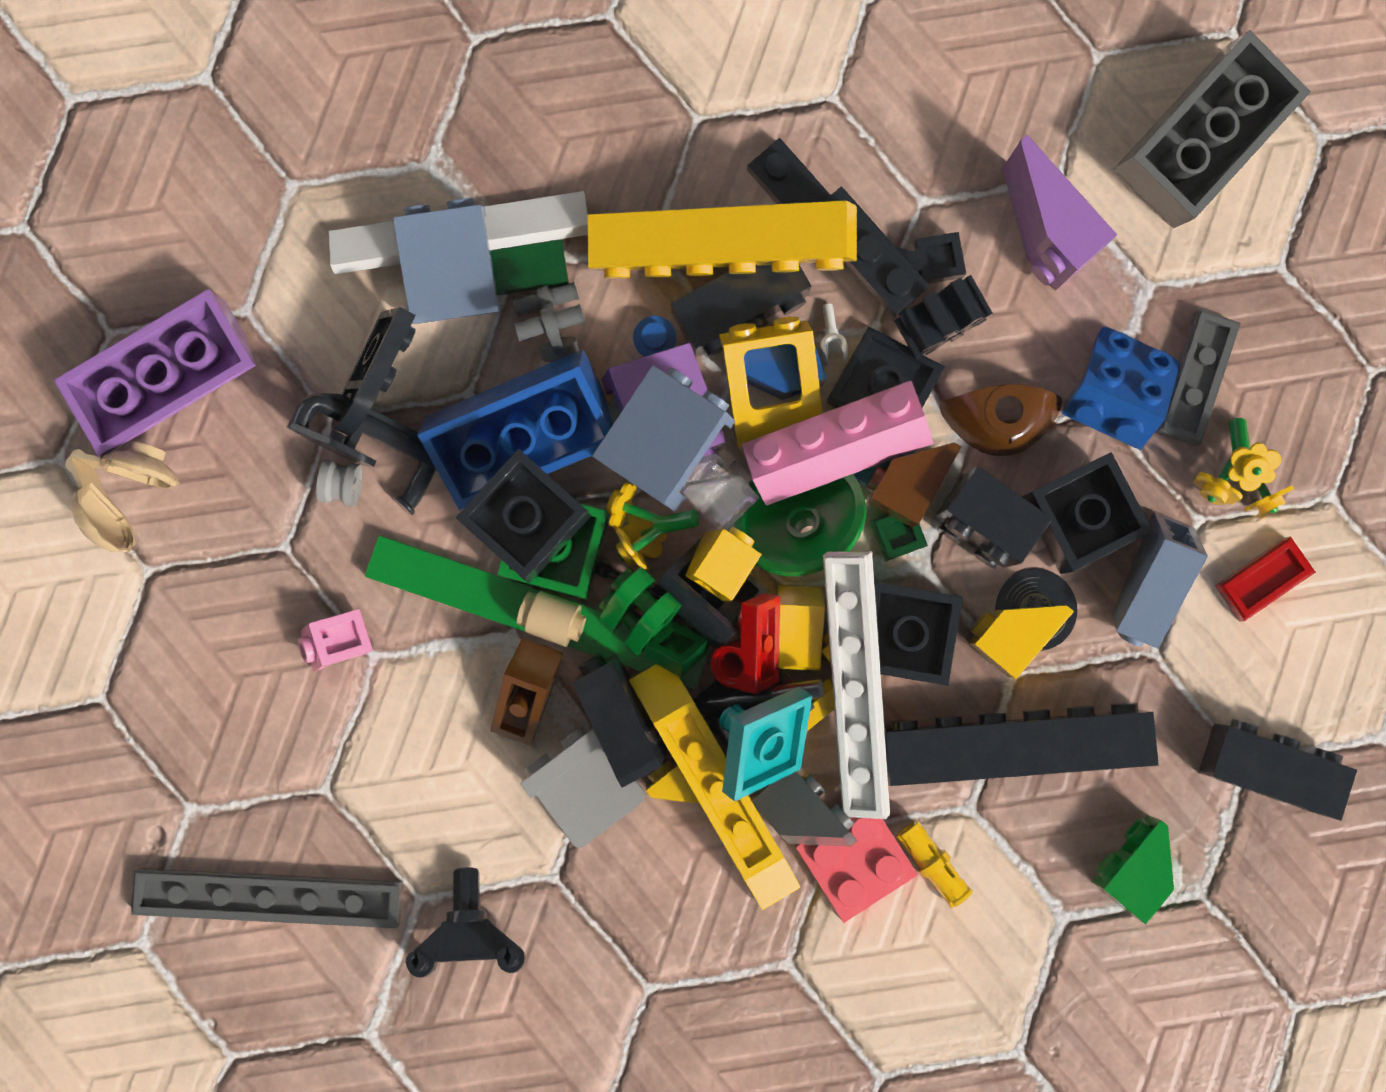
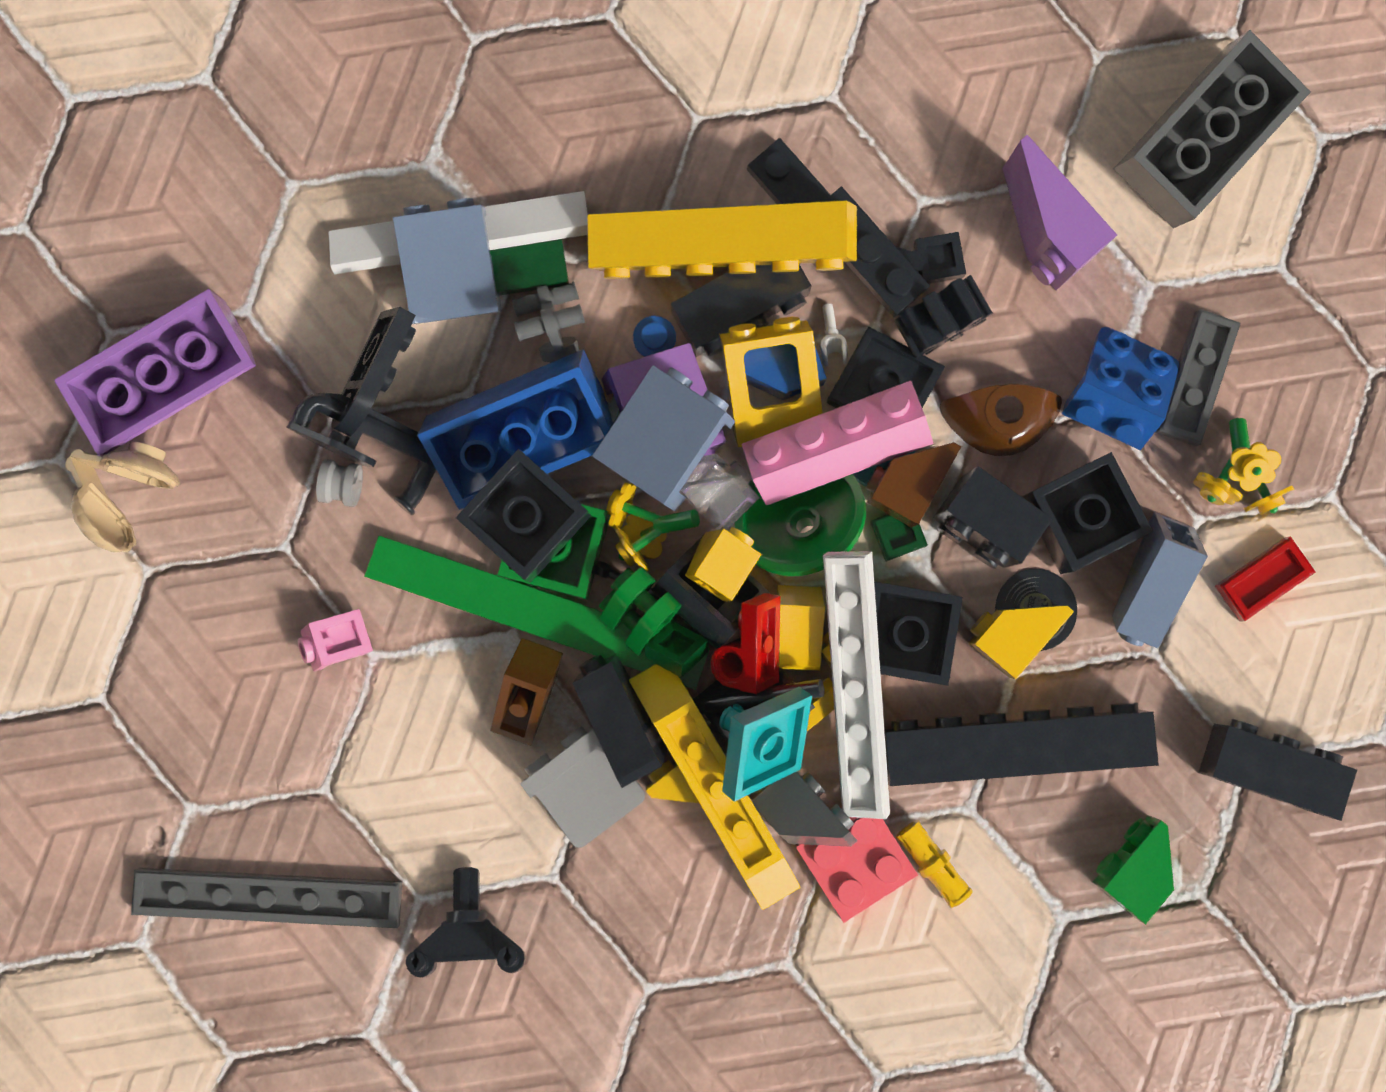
tan brick [517,591,586,647] -> none

